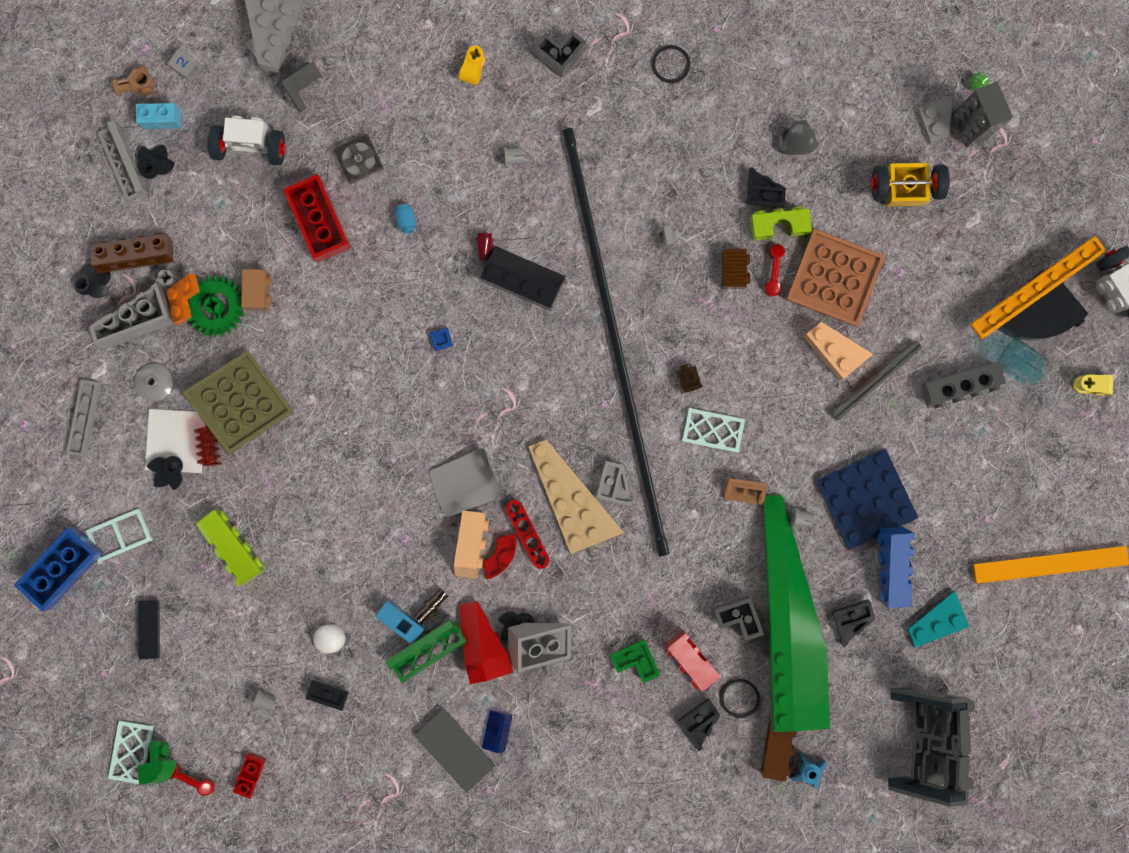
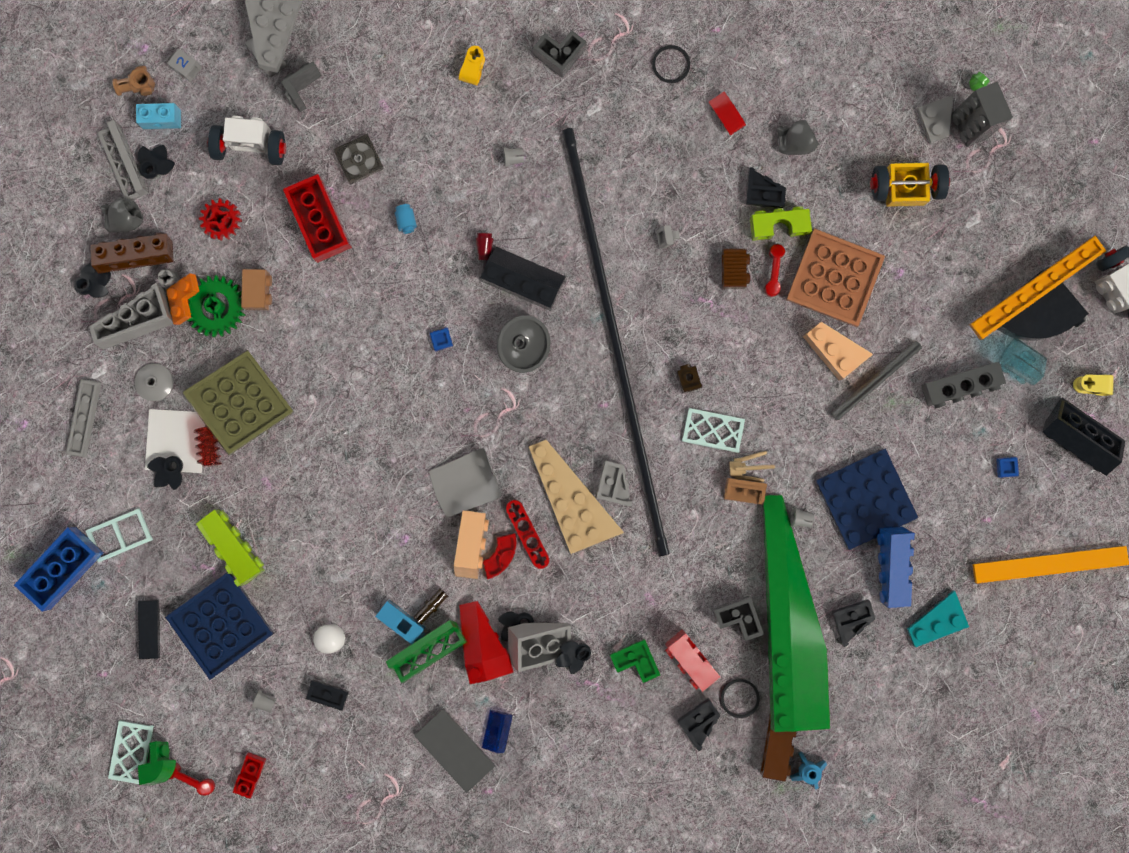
dark grey container [888,687,975,807] -> none
none -> dark grey piece [100,197,144,233]
none -> dark blue plate [165,572,275,680]
none -> red gear [199,198,242,241]
none -> dark grey dish [497,315,551,373]
none -> black plate [555,641,591,674]
none -> red slope [709,91,746,136]
none -> tan plant [729,451,775,482]
none -> blue tile [996,457,1019,478]
none -> black slope [1042,397,1126,476]

